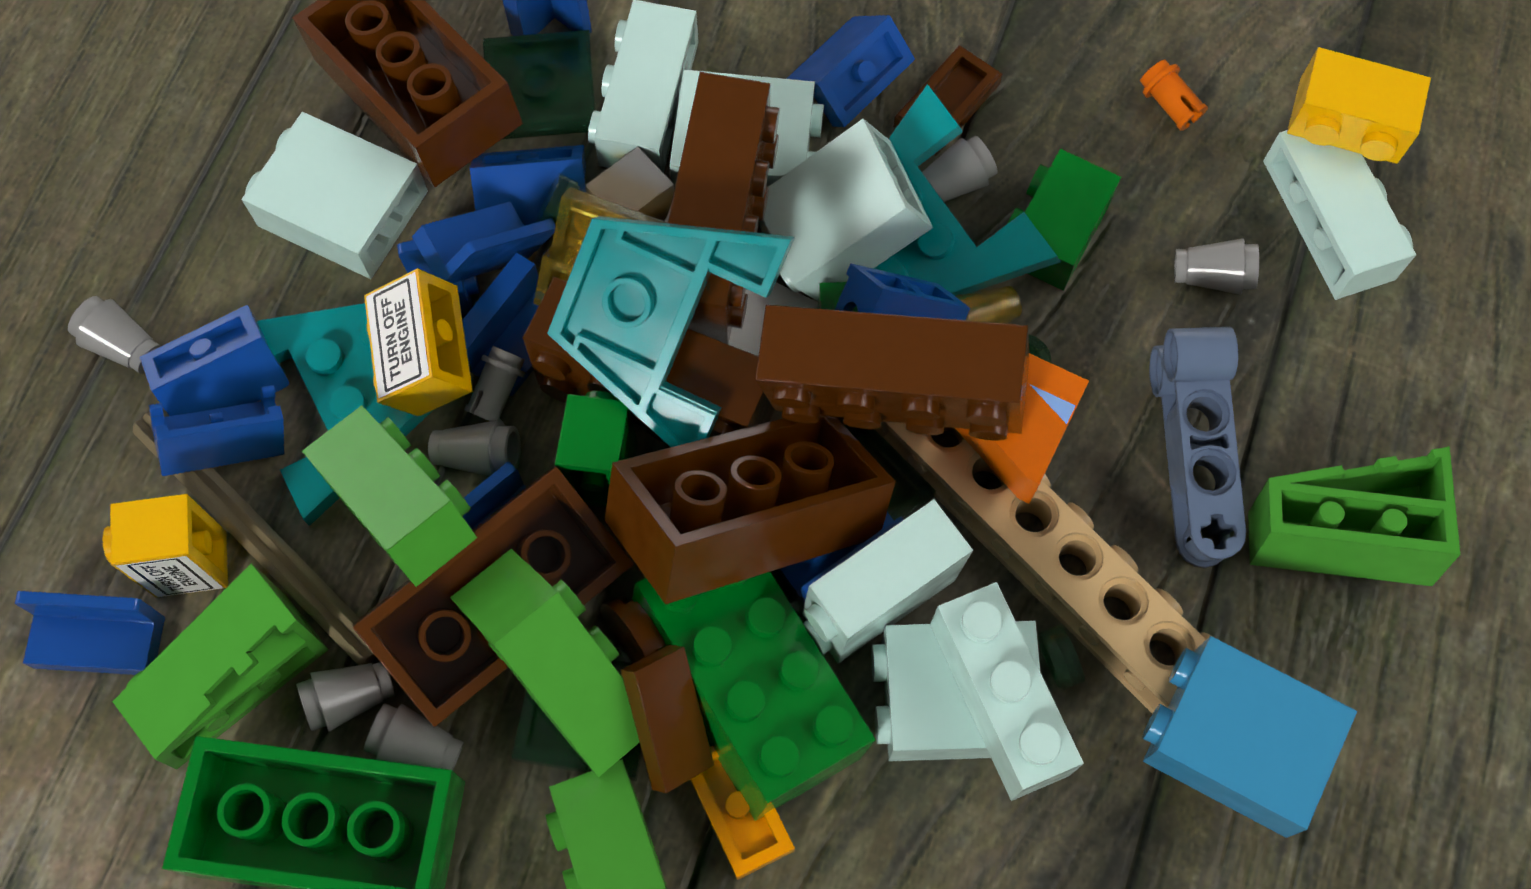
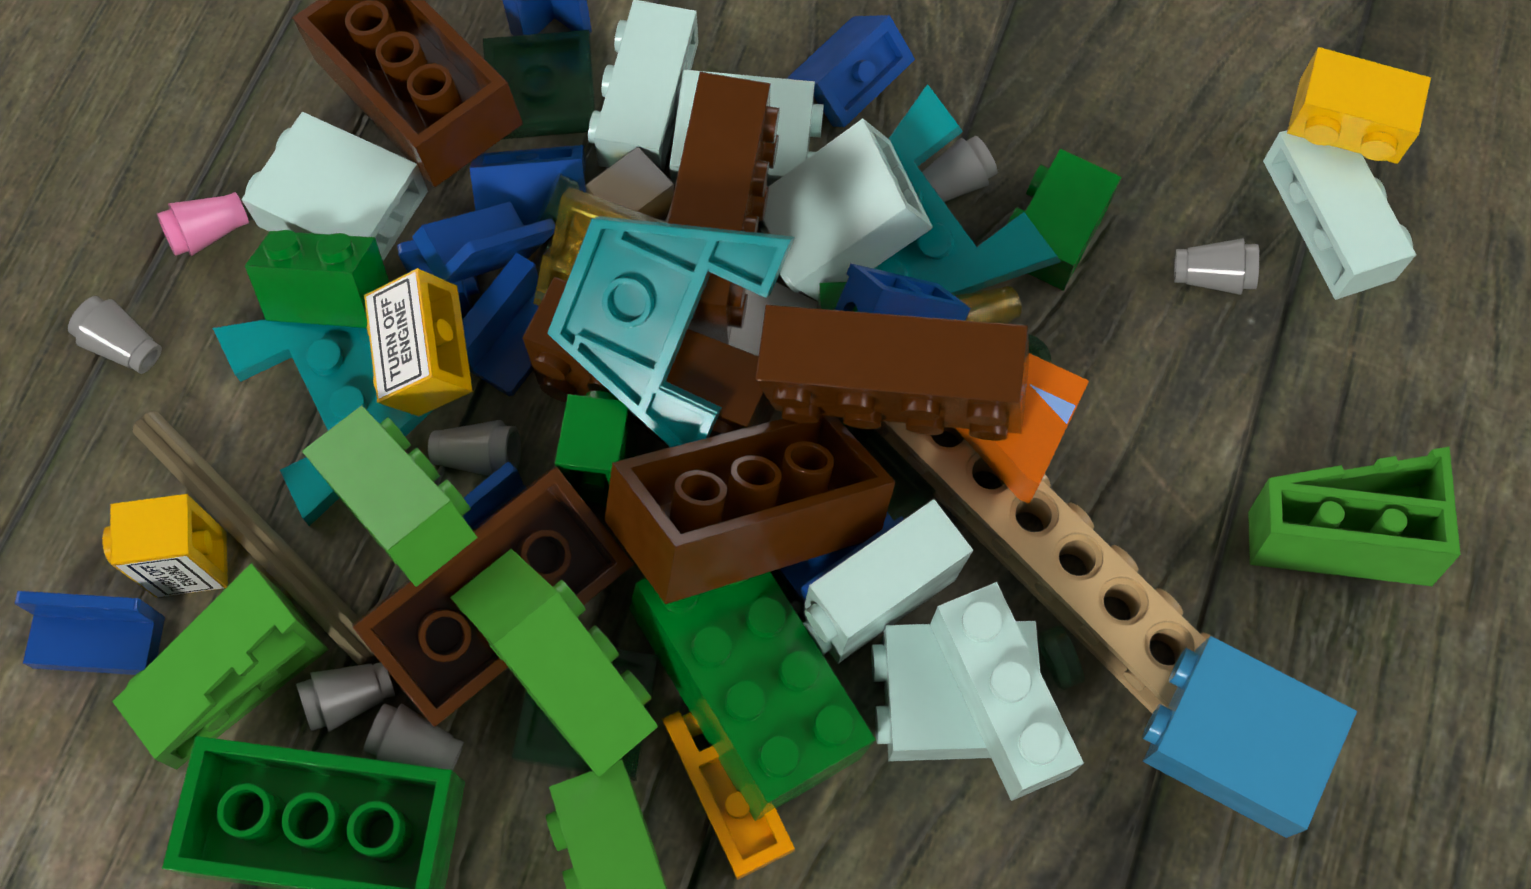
blue panel [140,305,289,416] -> none
blue hinge [149,385,284,476] -> none
light grey pin [464,346,526,421] -> none
reddish brown tile [600,595,666,663] -> none
reddish brown tile [621,644,714,793] -> none
reddish brown tile [893,45,1002,156] -> none
orange pin [1140,59,1208,131] -> none
sand blue piece [1149,326,1246,568] -> none
none -> bright pink cone [157,192,249,256]
none -> green brick [245,230,389,328]

